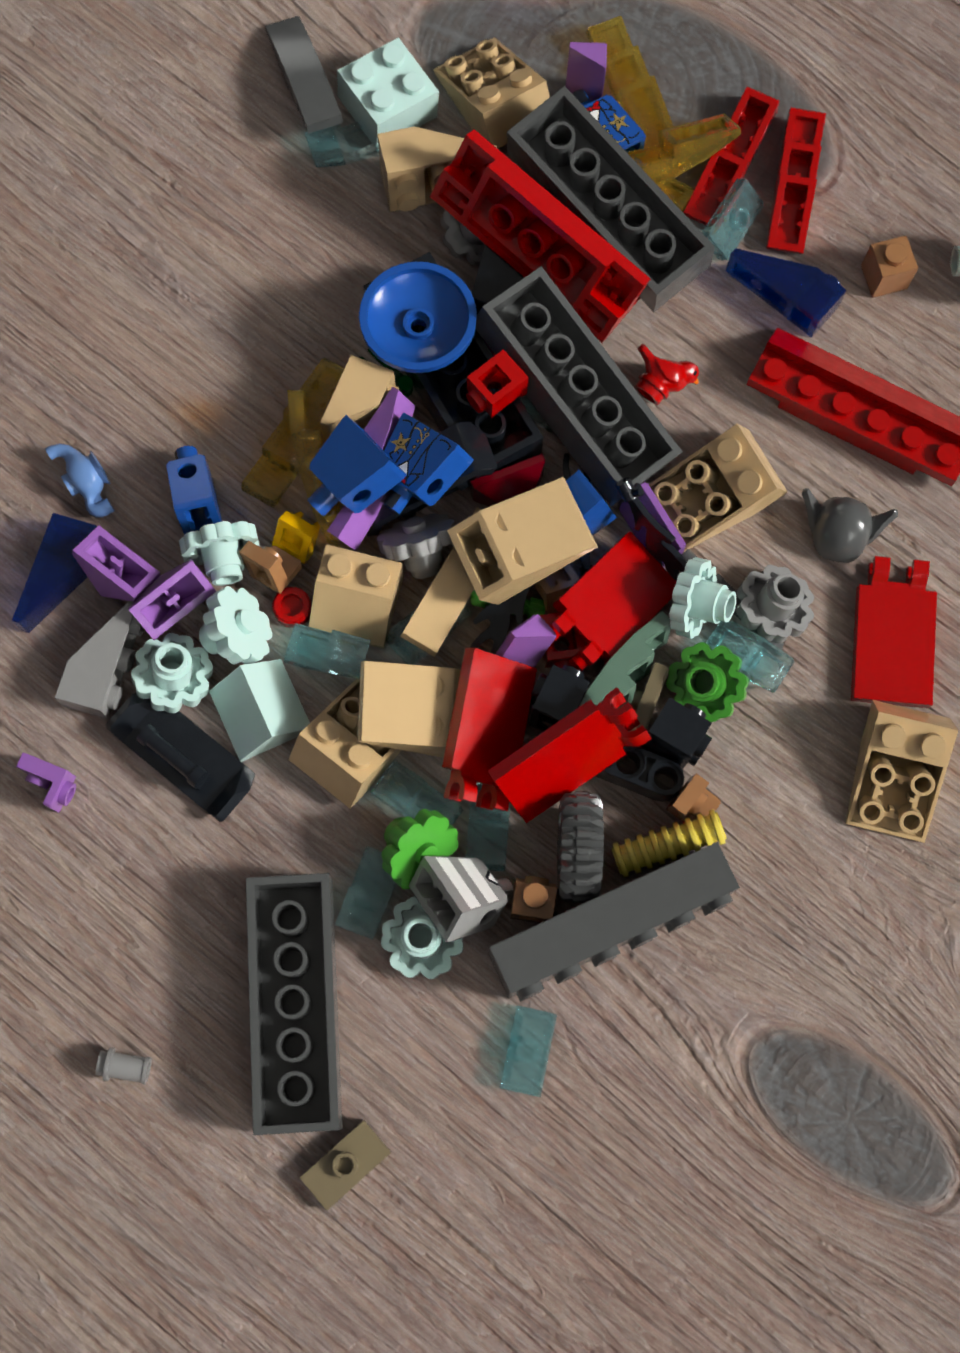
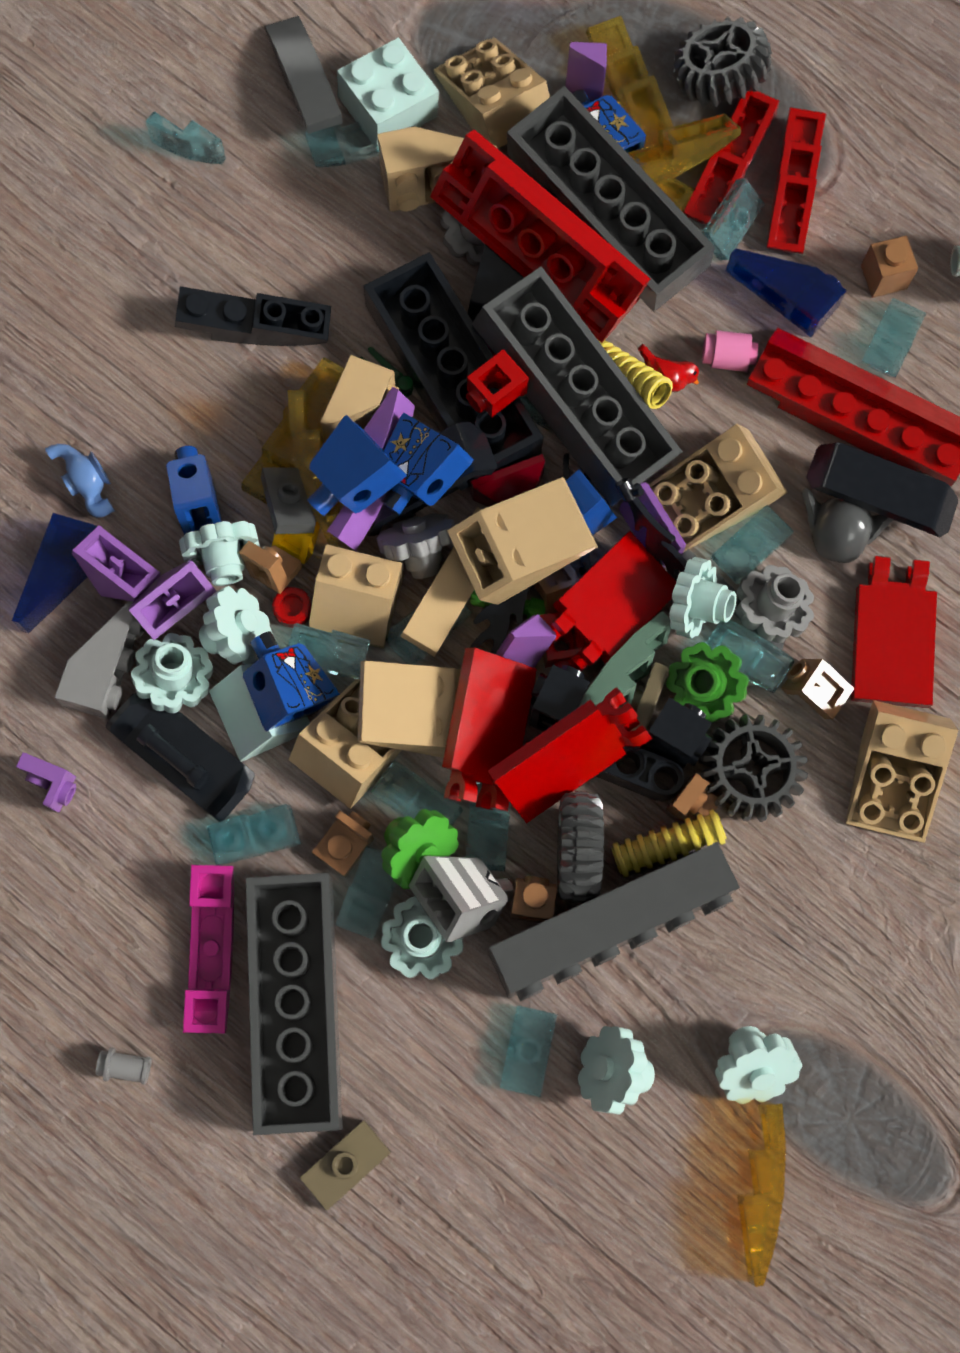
blue dish [359,262,477,373] -> none
none -> clear light blue slope [145,111,226,164]
none -> black slope [174,286,332,346]
none -> dark pink slope [183,865,234,1033]
none -> clear light blue slope [207,804,301,865]
none -> blue torso [243,631,340,732]
none -> dark grey plate [260,467,316,534]
none -> medium nougat bracket [312,810,374,878]
none -> light aqua plant [578,1026,655,1115]
none -> light yellow piece [598,340,673,409]
none -> dark grey gear [673,16,772,107]
none -> dark grey gear [699,714,808,822]
none -> bright pink brick [702,330,758,372]
none -> clear light blue plate [711,505,794,585]
none -> light aqua plant [715,1026,802,1104]
none -> clear yellow slope [737,1103,786,1287]
none -> medium nougat bracket [781,659,854,720]
none -> black piece [806,442,958,537]
none -> clear light blue slope [861,298,927,379]

